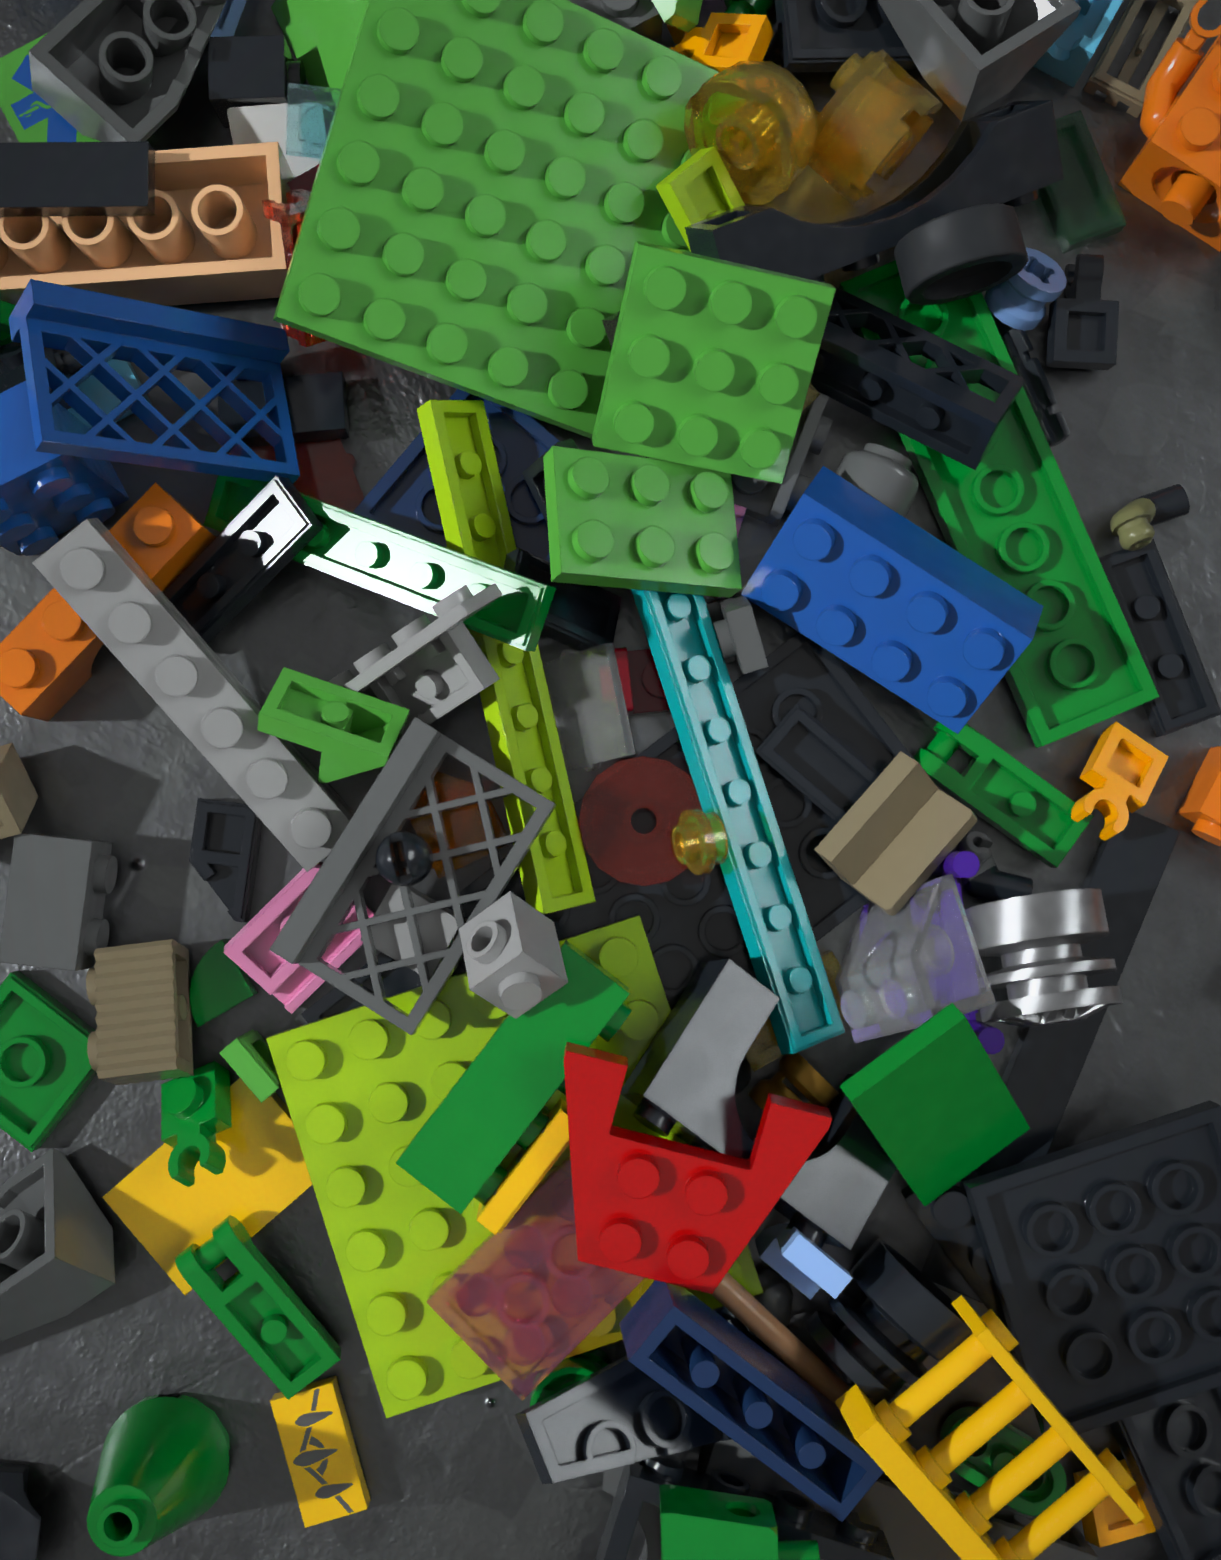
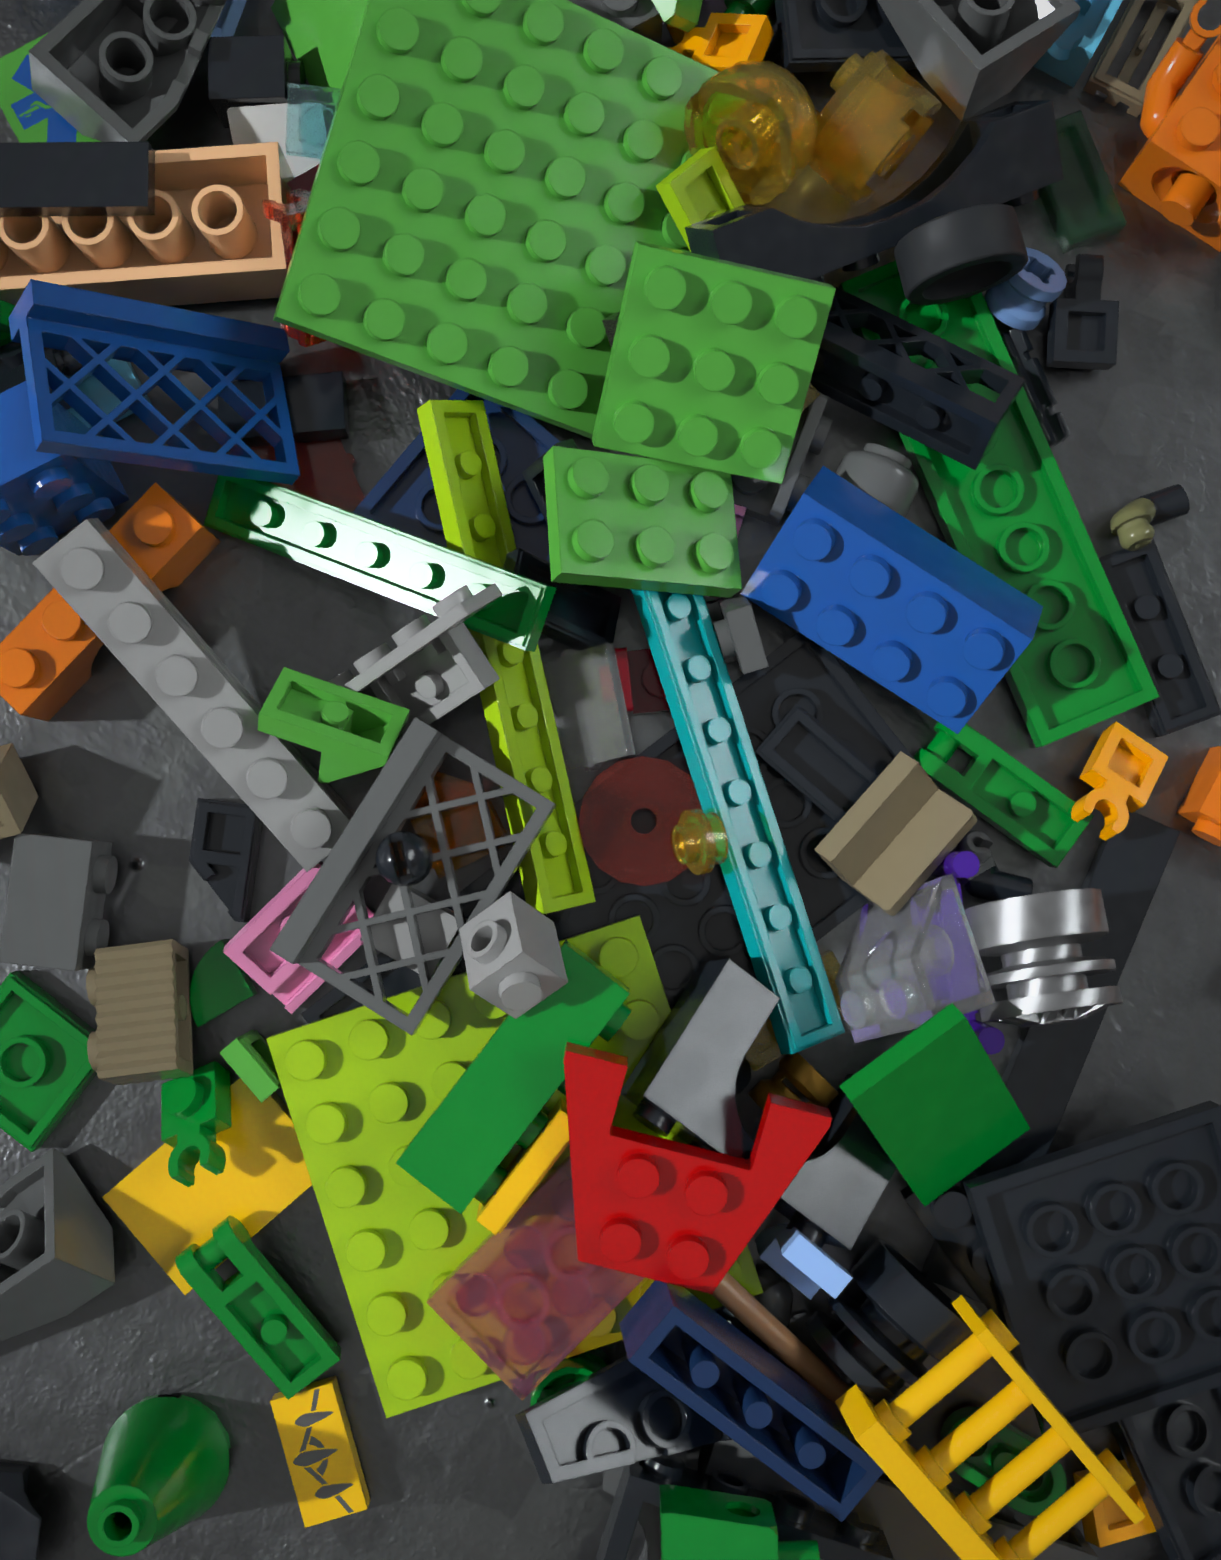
black tile [163,475,324,644] -> none

